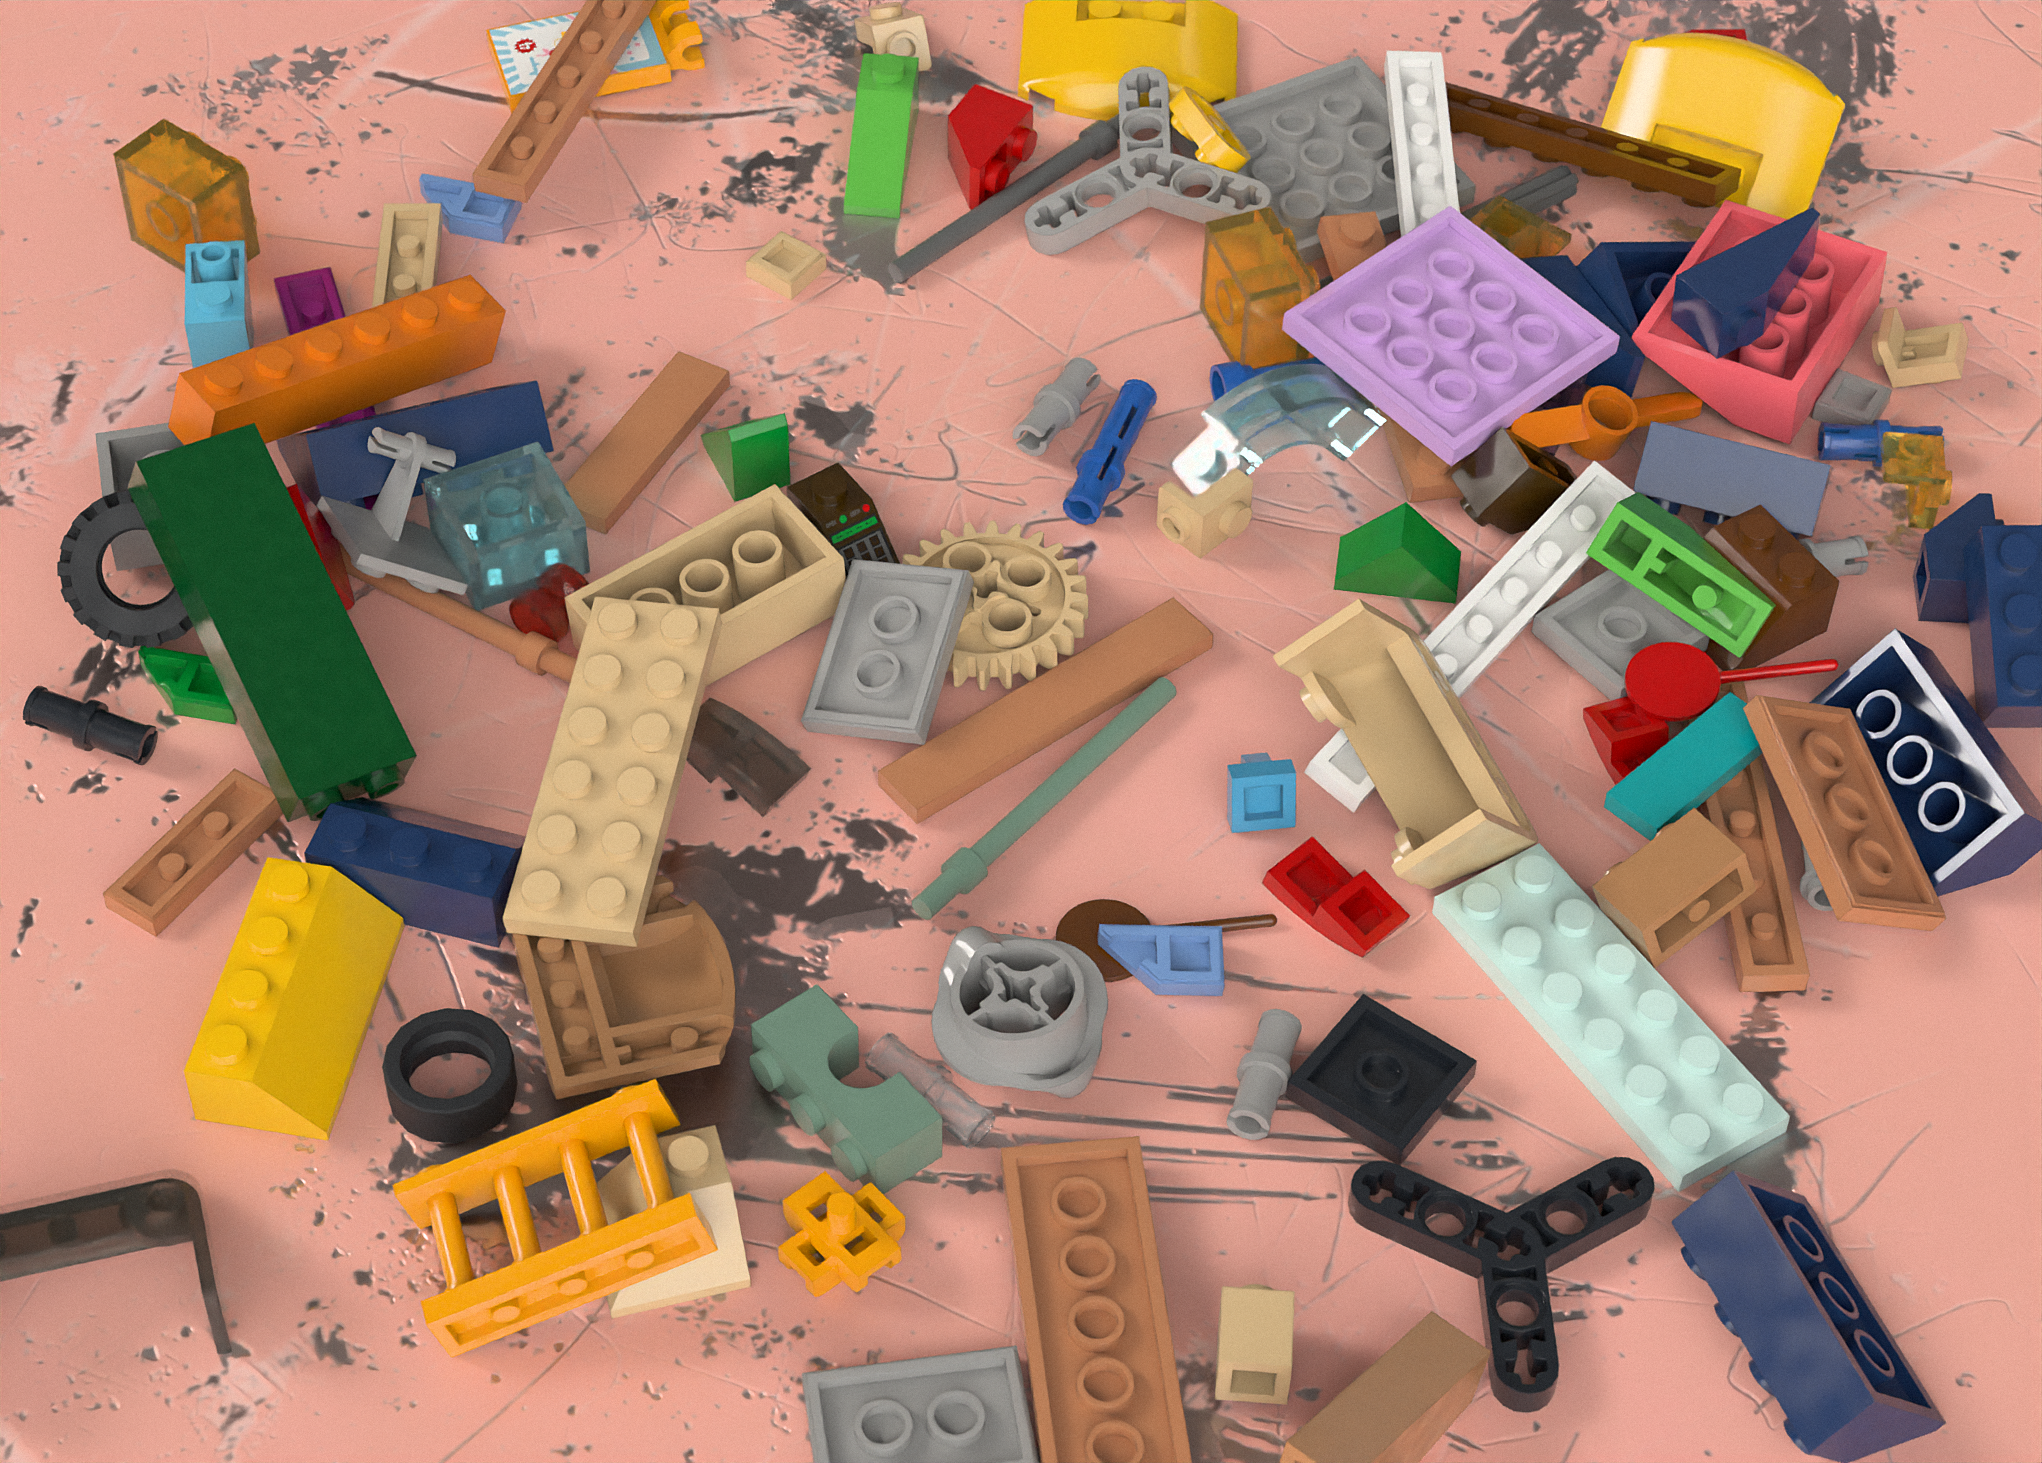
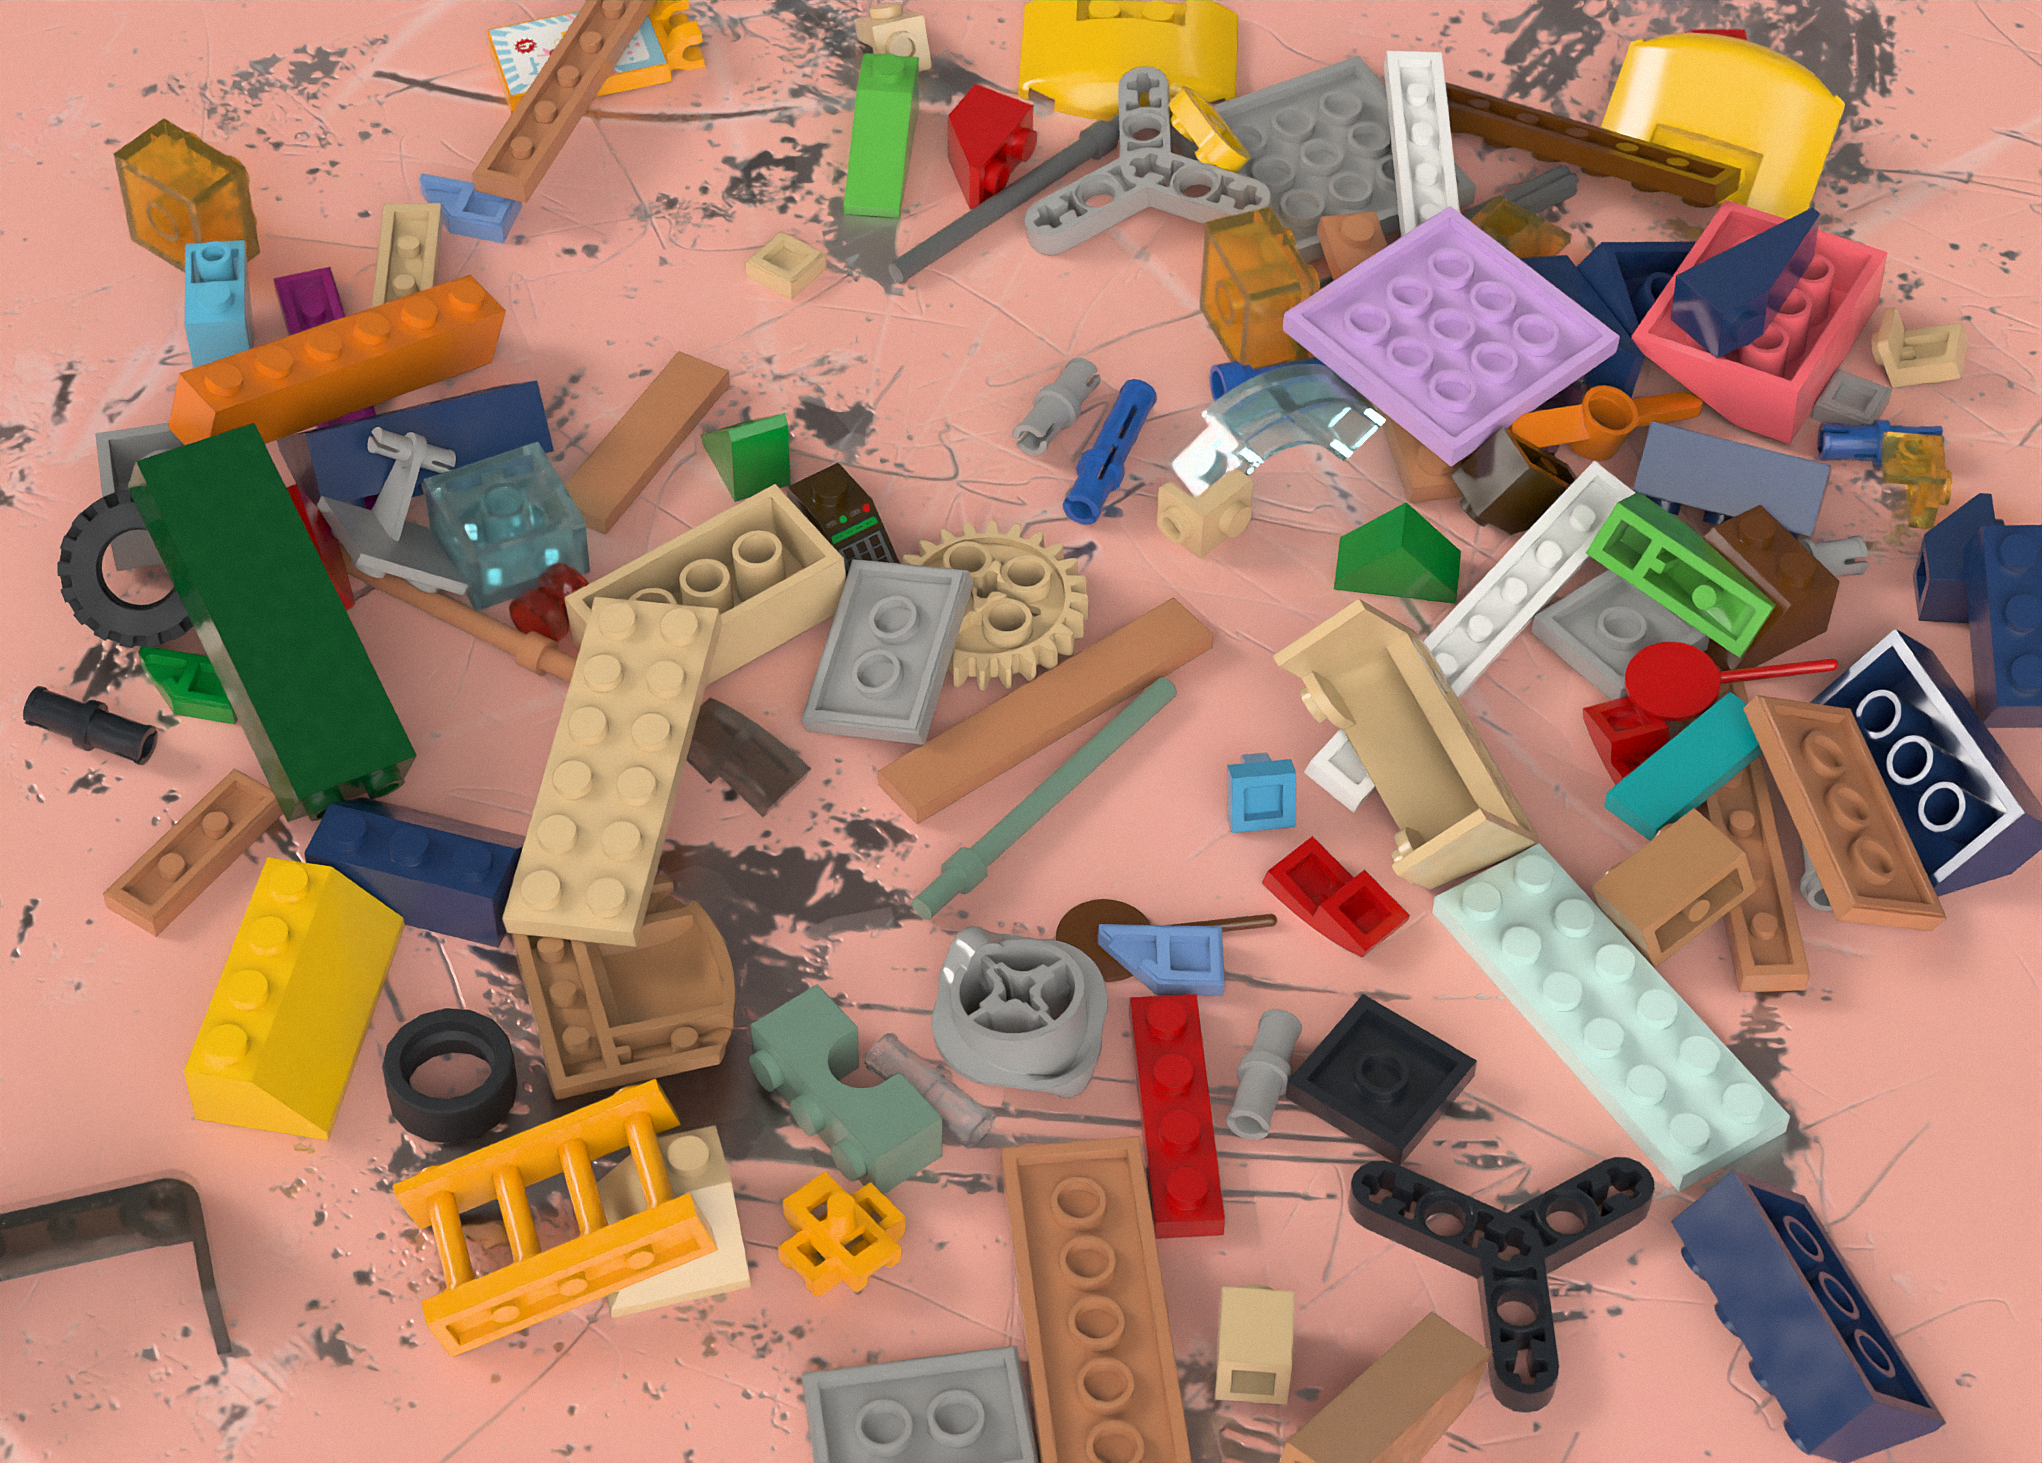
none -> red plate [1129,994,1225,1239]

